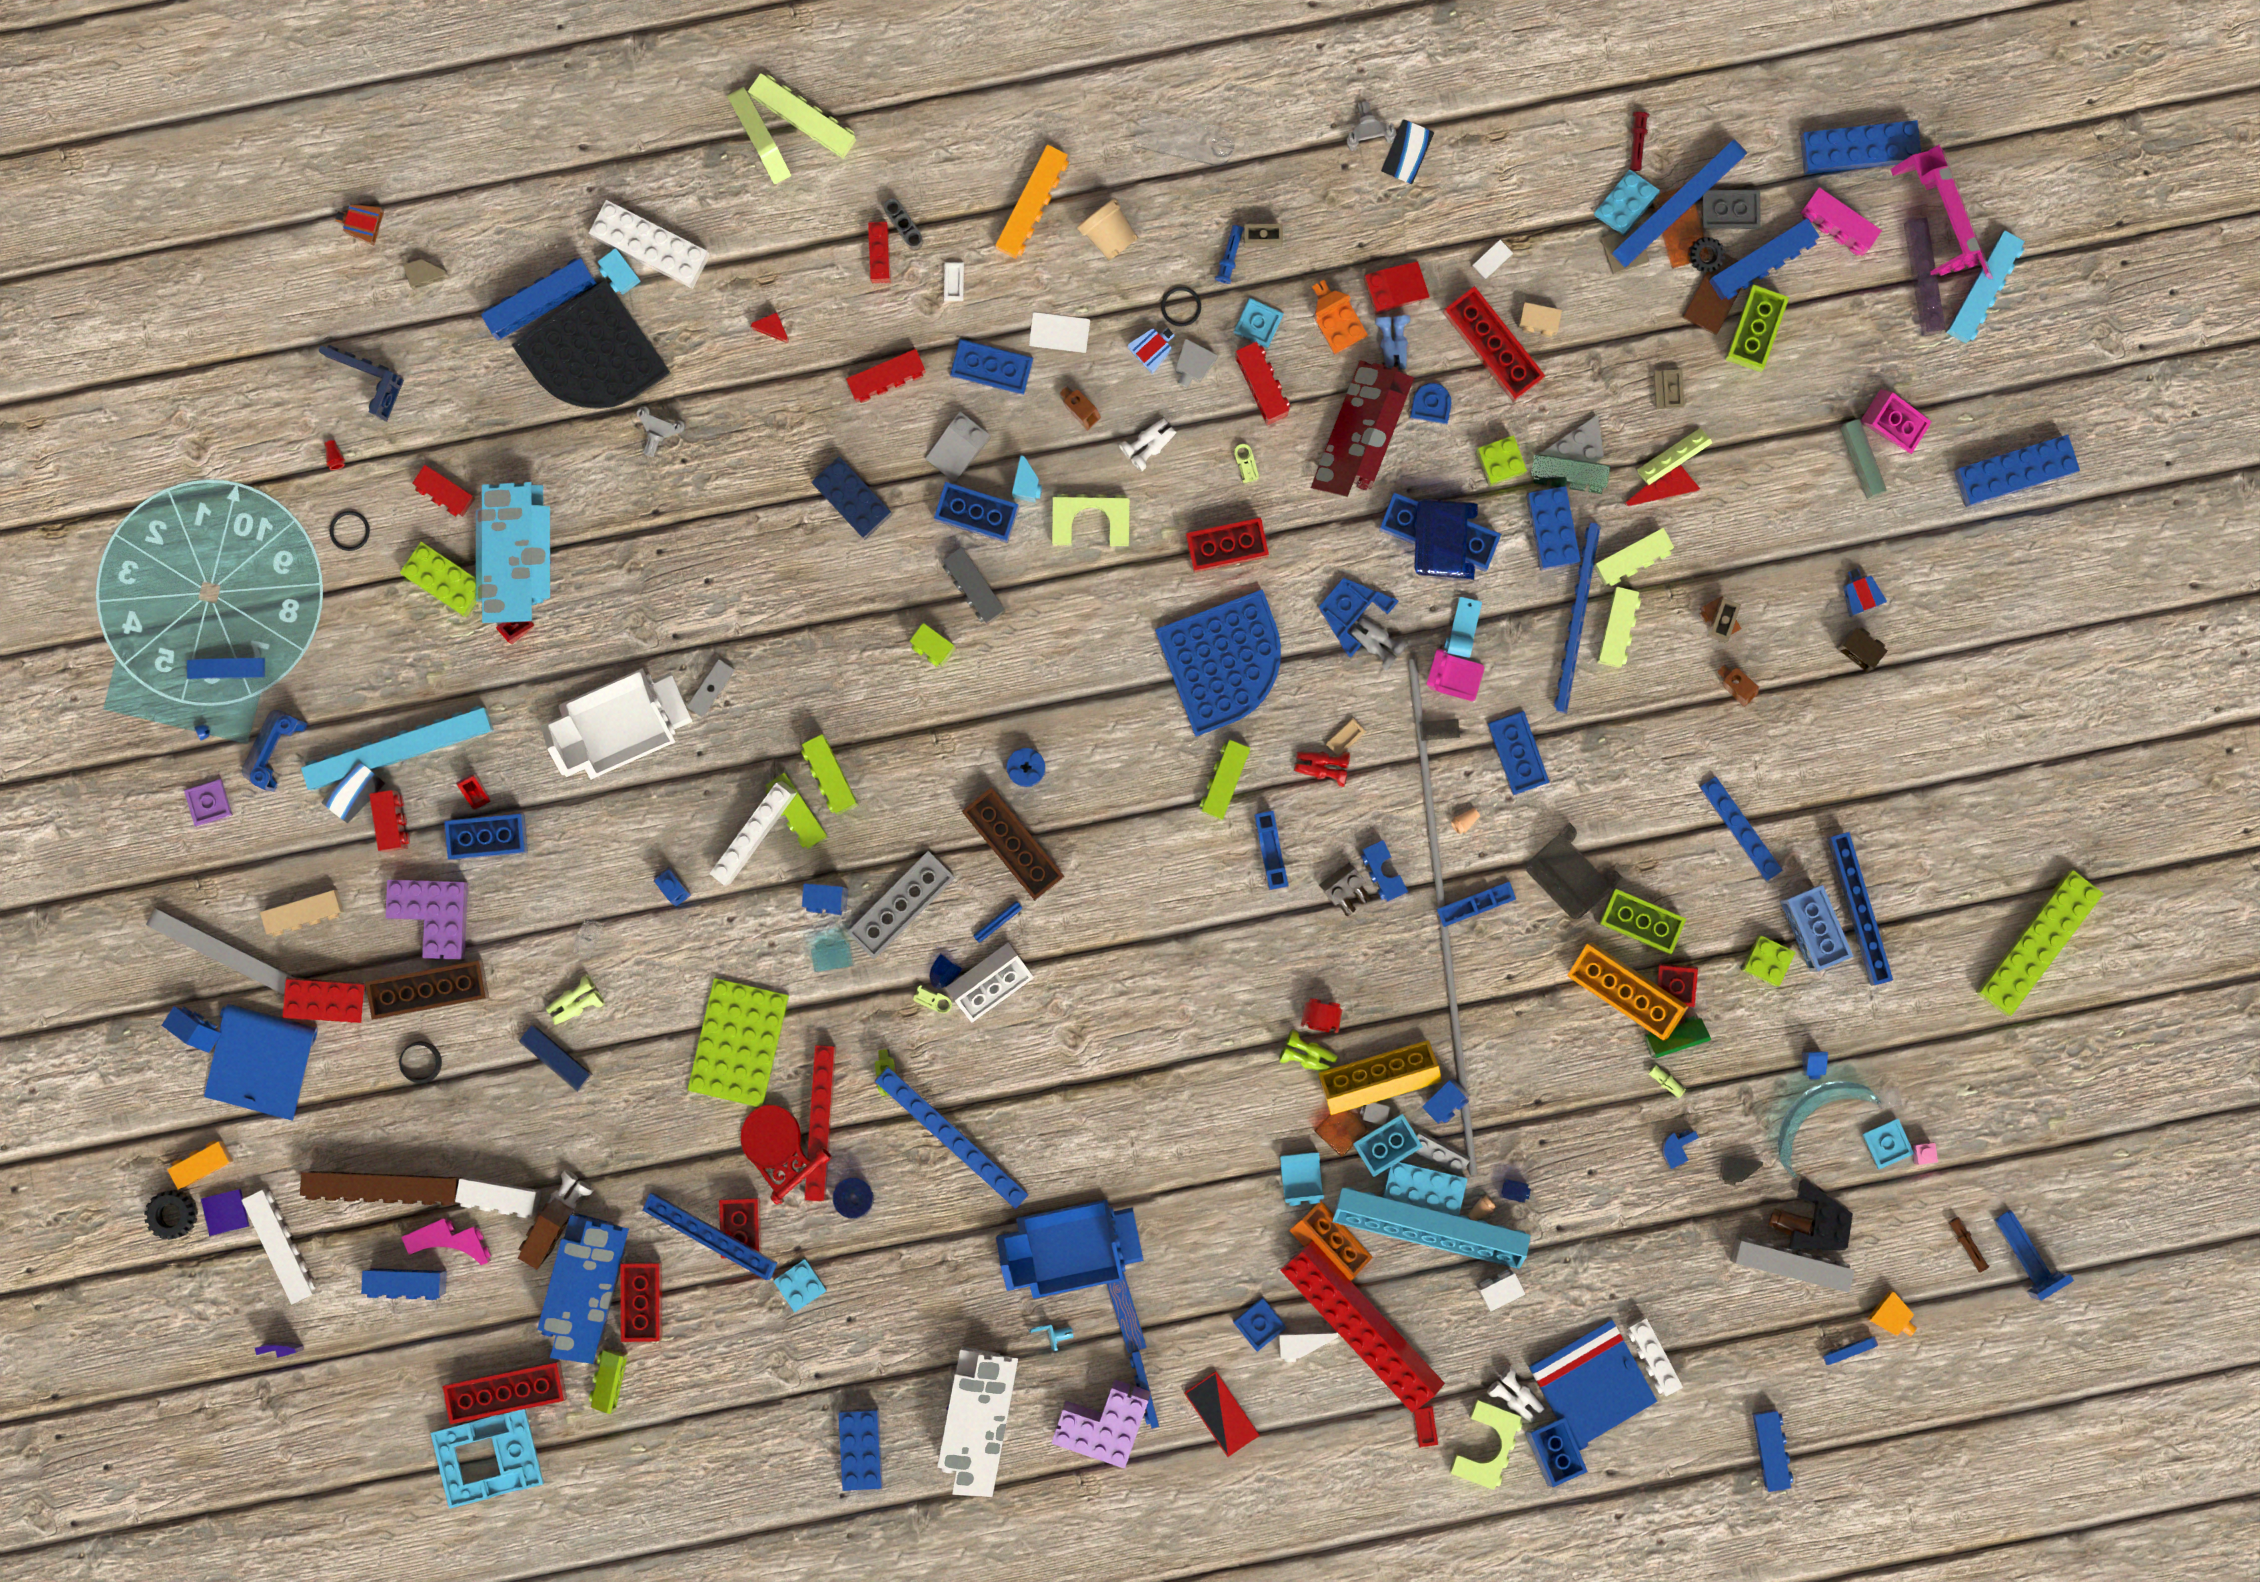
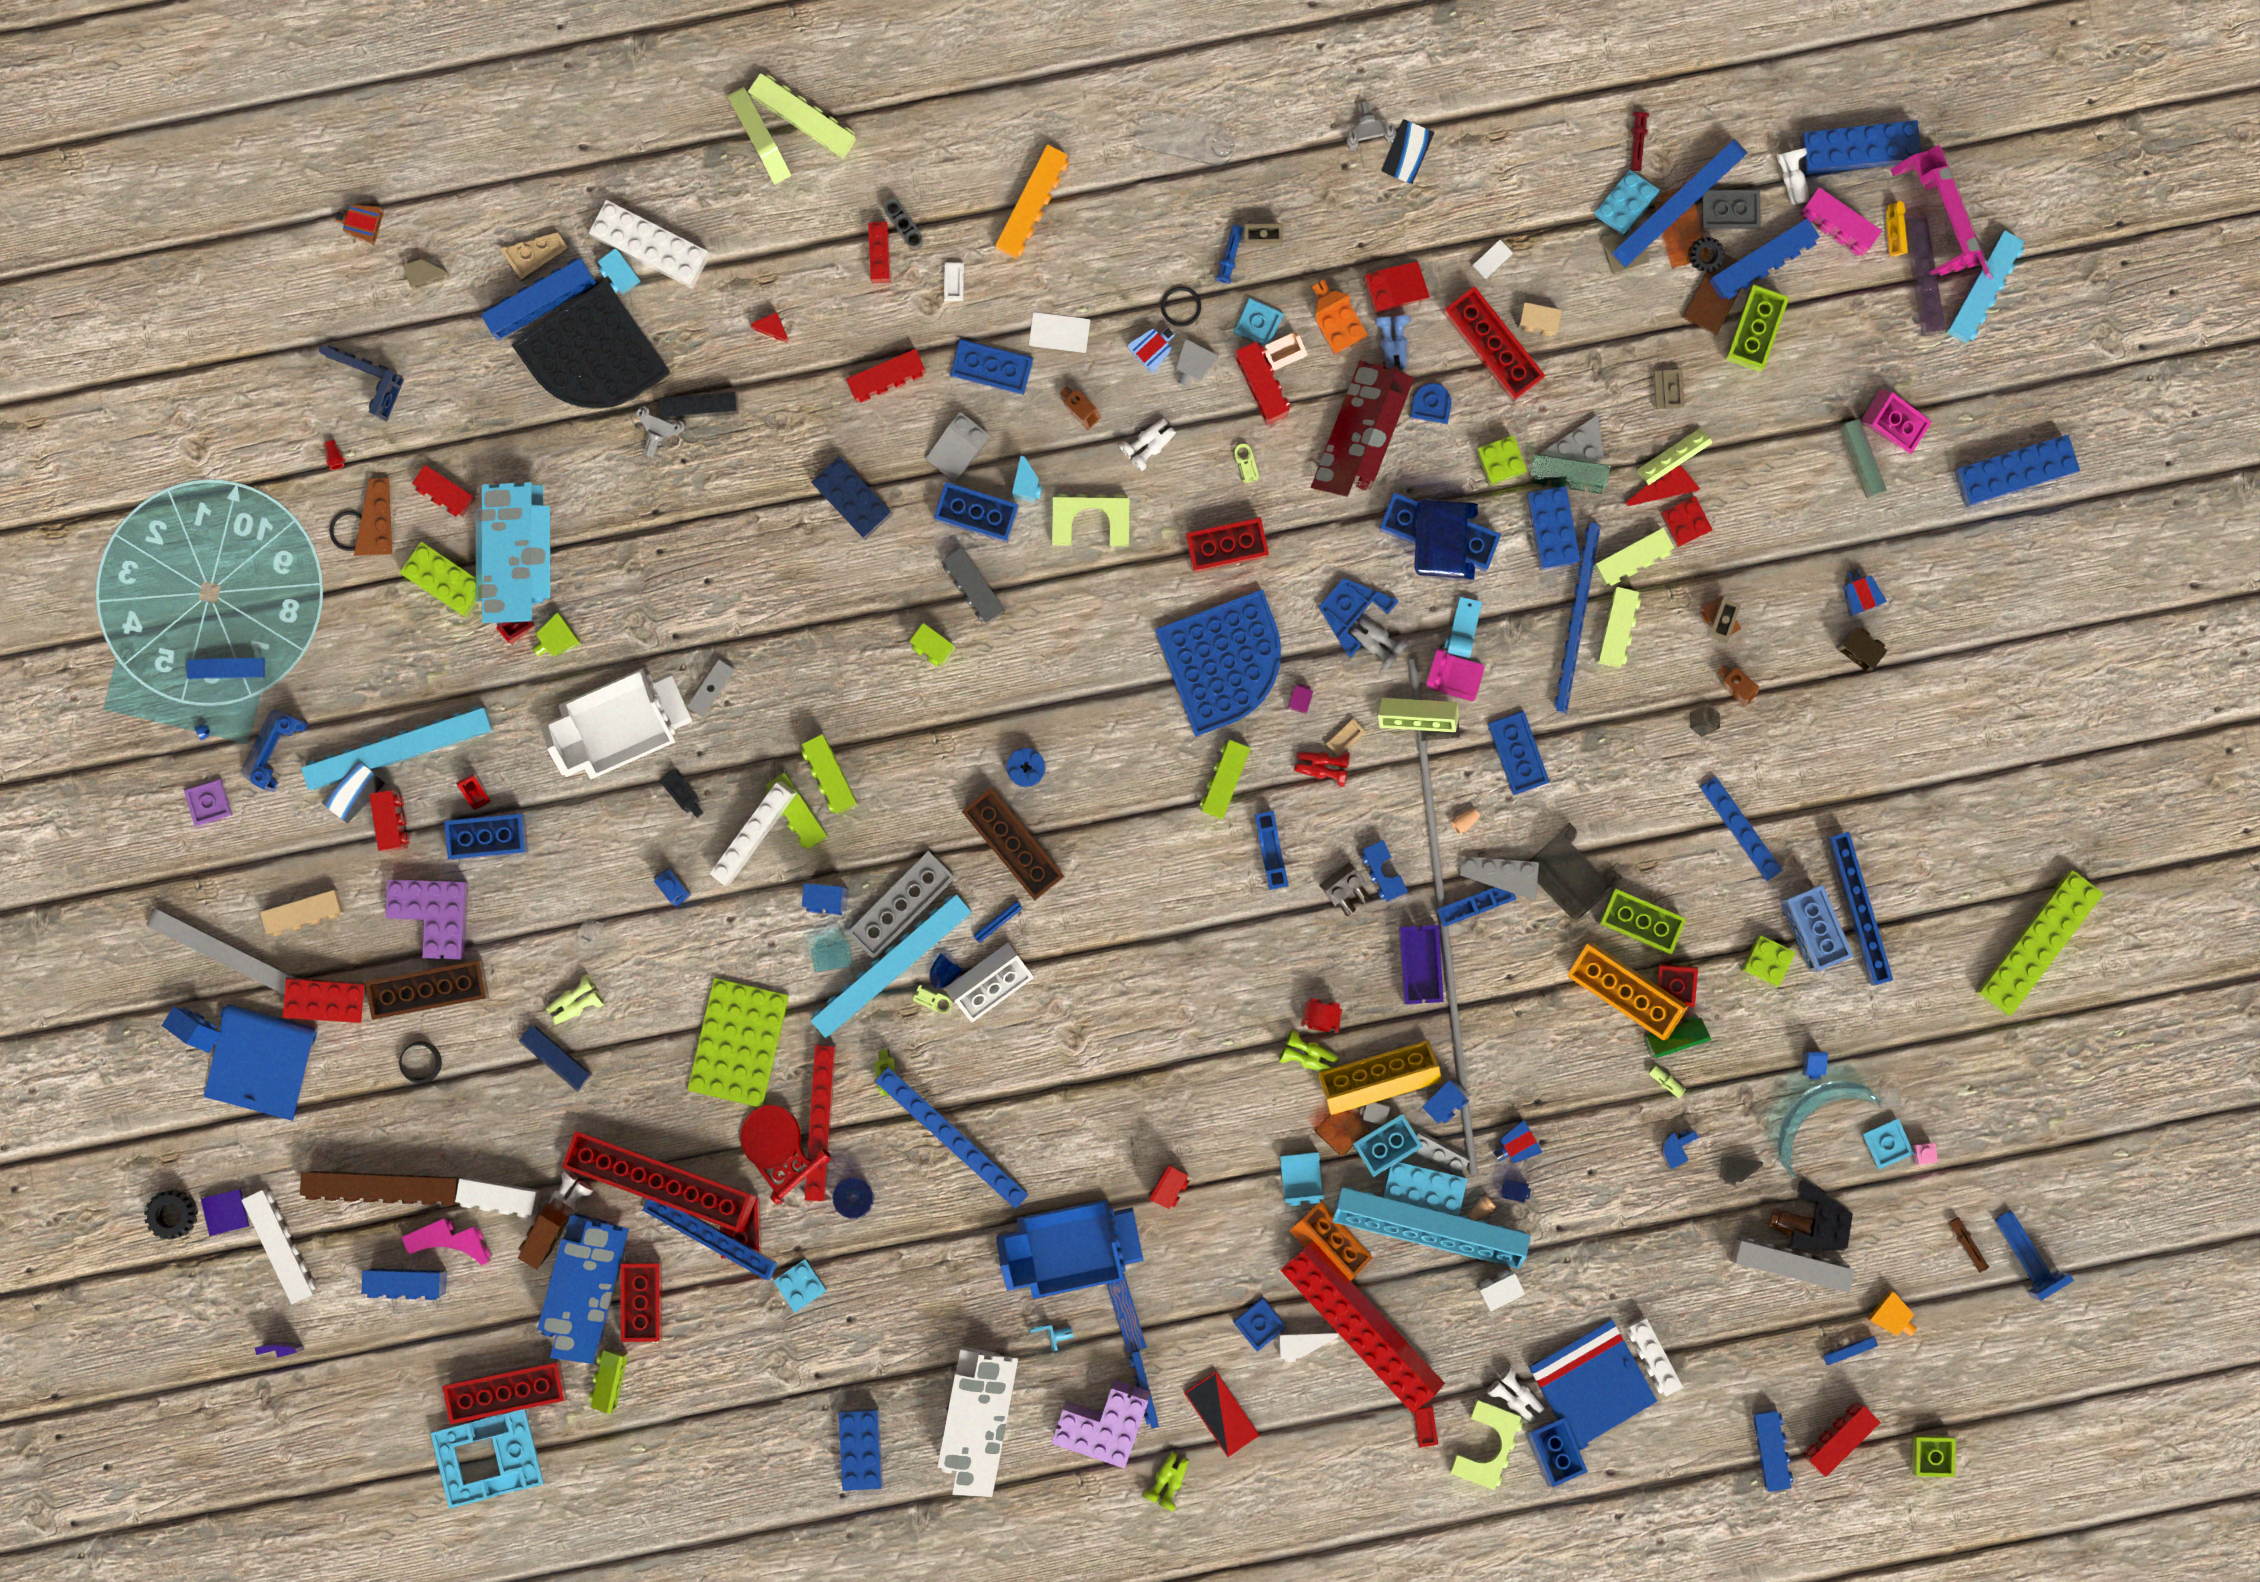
light orange brick [167,1140,233,1190] -> none
tan piece [1077,198,1139,261] -> none
none -> dark orange wing [354,478,393,556]
none -> tan wing [500,232,569,281]
none -> lime torso [532,612,581,657]
none -> red brick [562,1131,757,1233]
none -> black brick [659,392,739,420]
none -> black hinge [659,769,704,818]
none -> medium azure brick [811,894,972,1038]
none -> lime piece [1141,1451,1190,1512]
none -> red slope [1149,1163,1190,1209]
none -> light nougat panel [1263,331,1307,370]
none -> magenta brick [1288,684,1313,714]
none -> yellowish green brick [1378,698,1459,732]
none -> dark purple piece [1399,925,1444,1004]
none -> light grey wing [1460,856,1539,901]
none -> torso [1493,1120,1543,1163]
none -> red plate [1661,496,1713,547]
none -> clear smoke panel [1690,704,1720,737]
none -> white piece [1777,148,1809,205]
none -> red brick [1803,1402,1881,1477]
none -> yellow hinge [1886,200,1908,257]
none -> lime brick [1912,1435,1956,1477]

